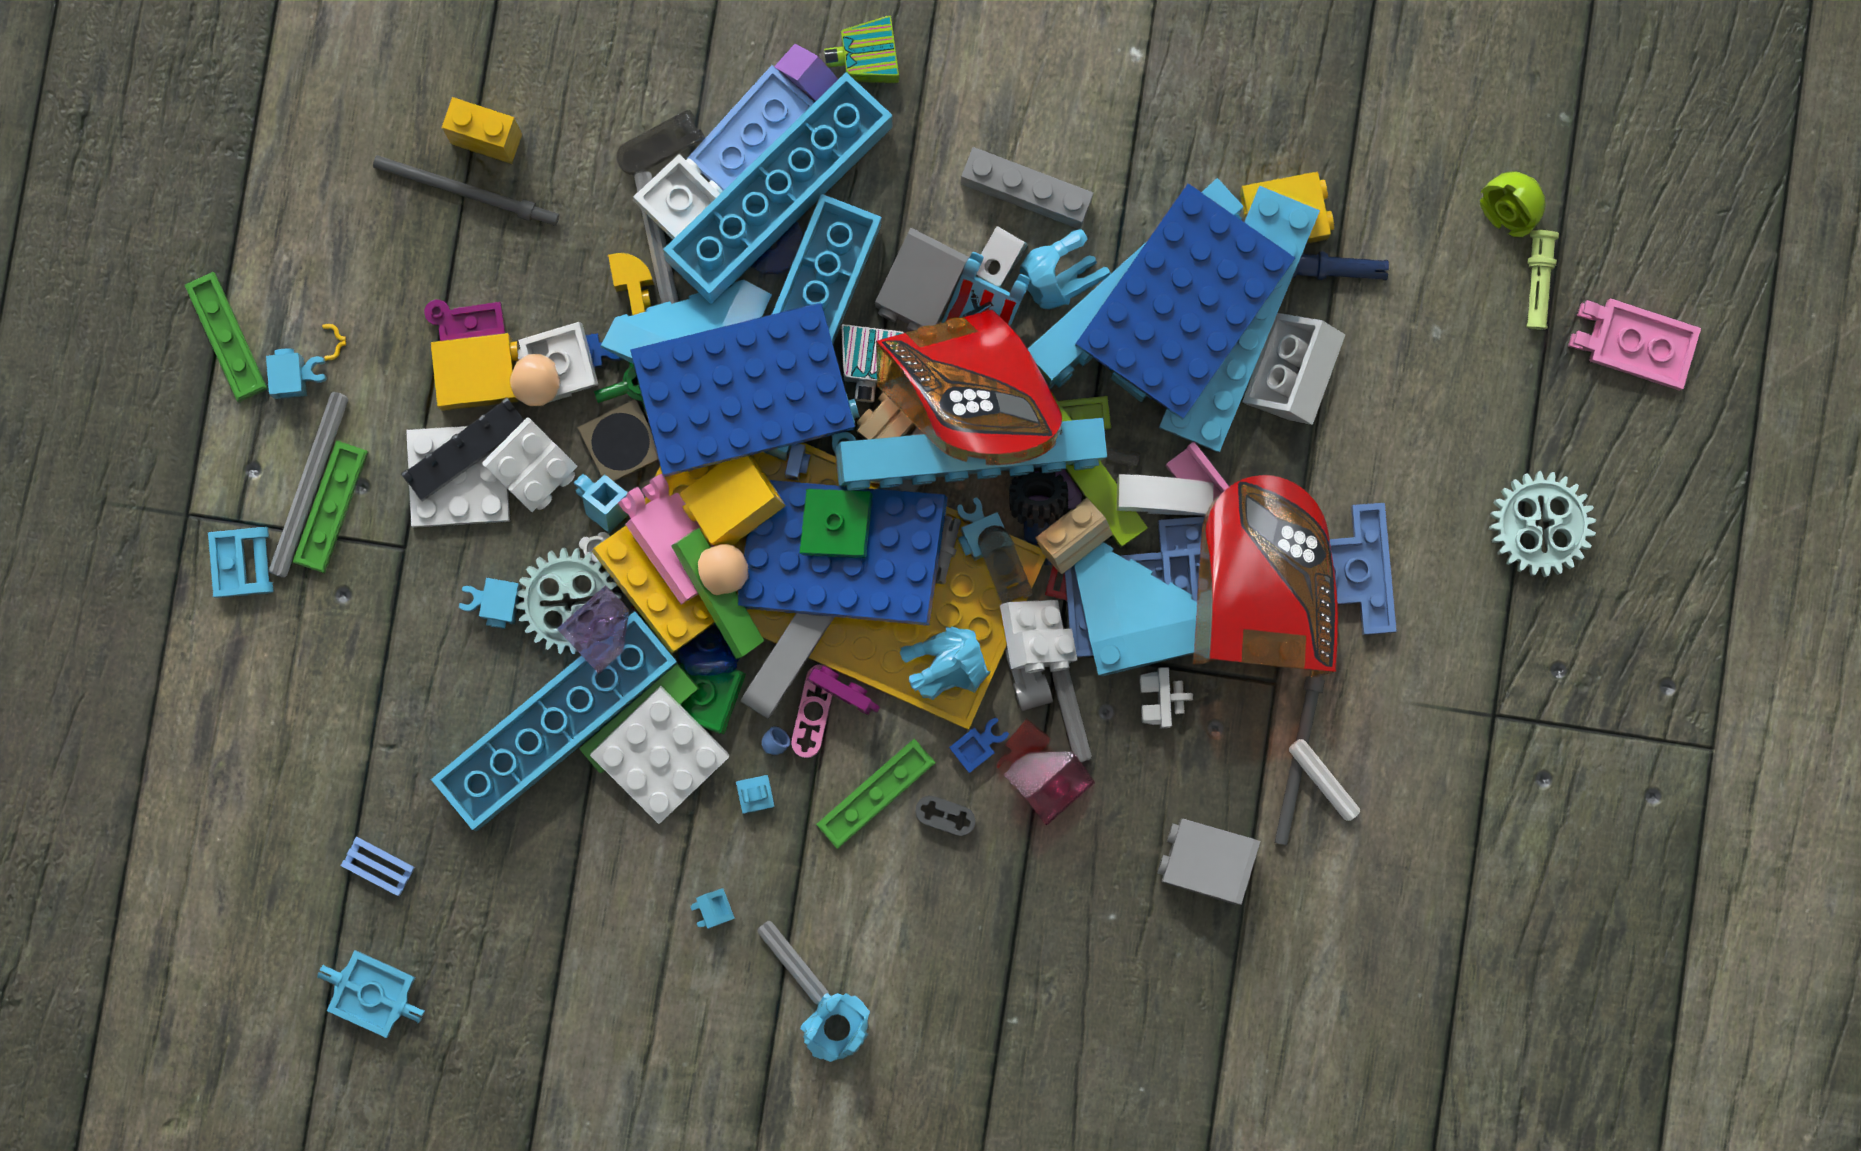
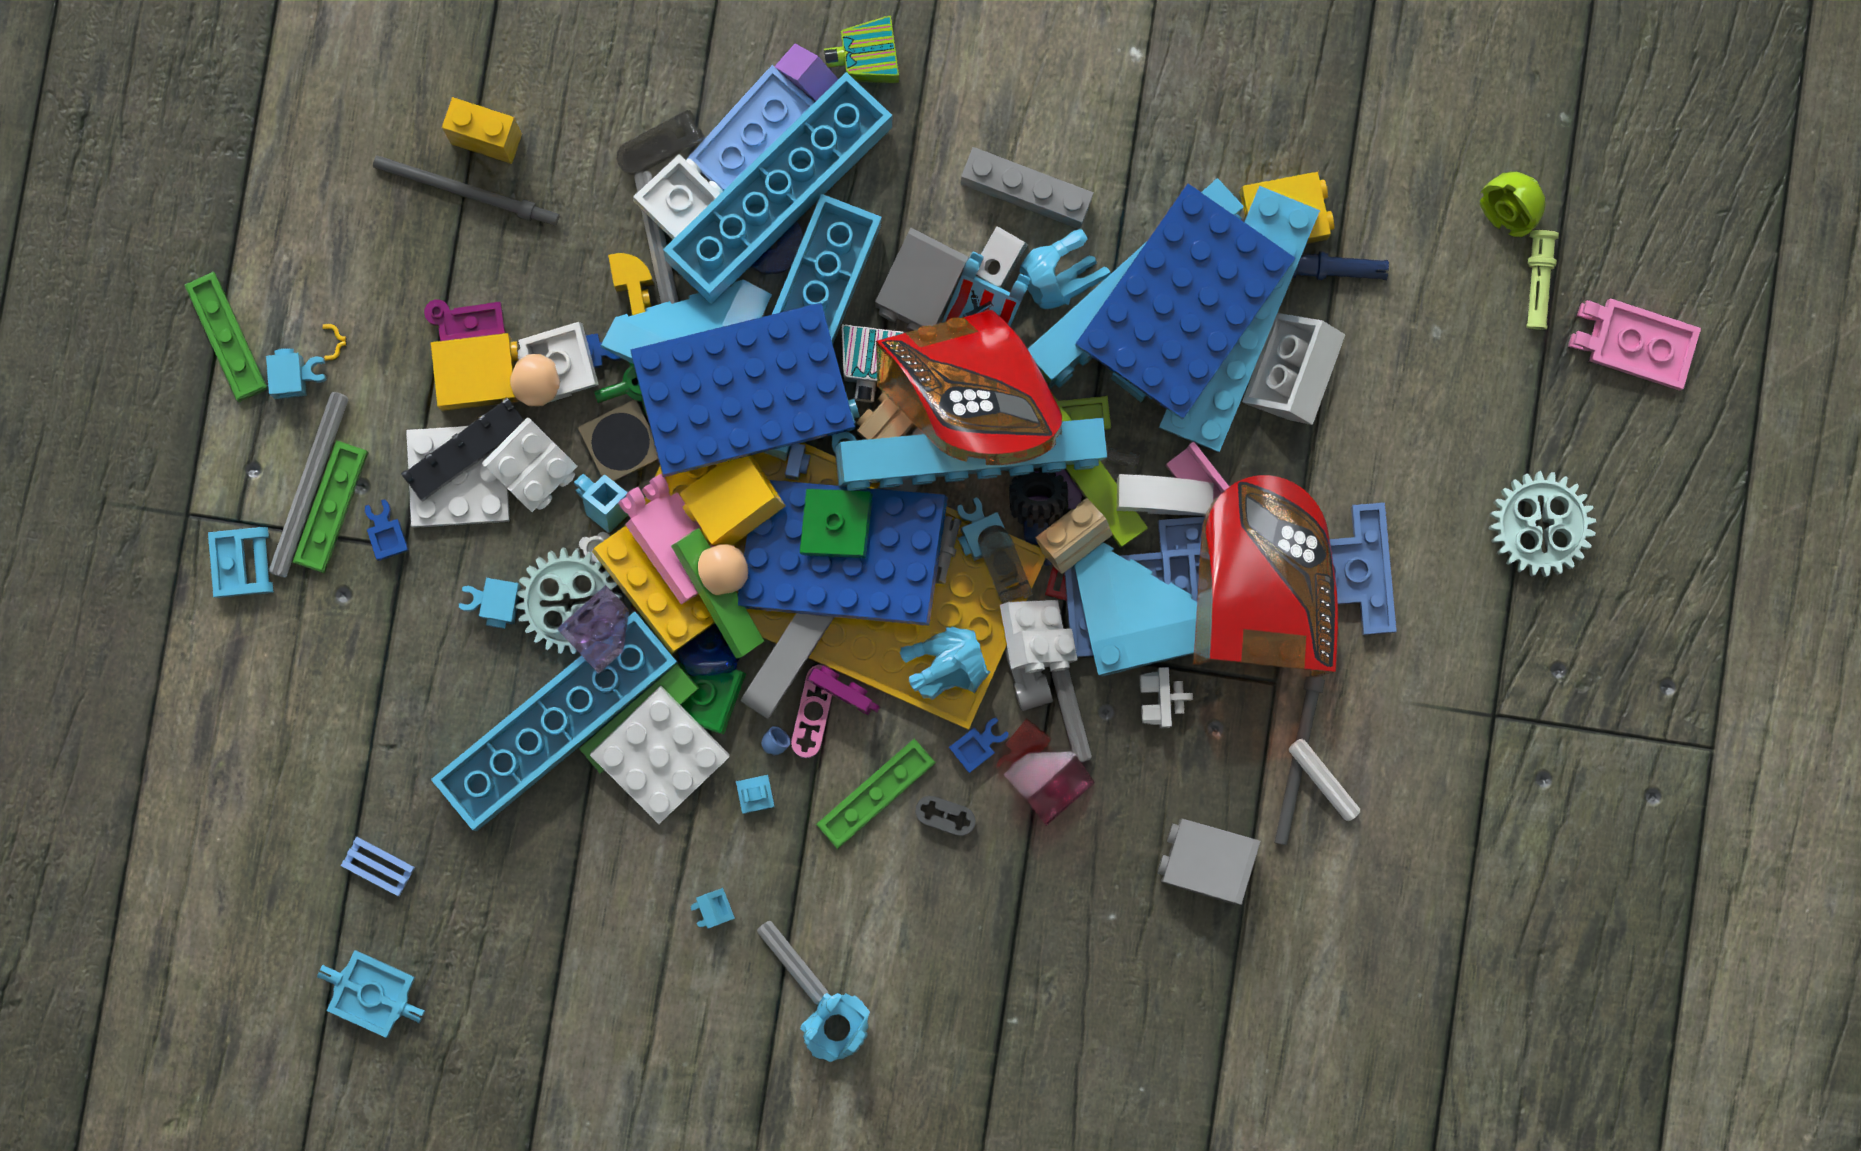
none -> blue plate [365,499,409,561]

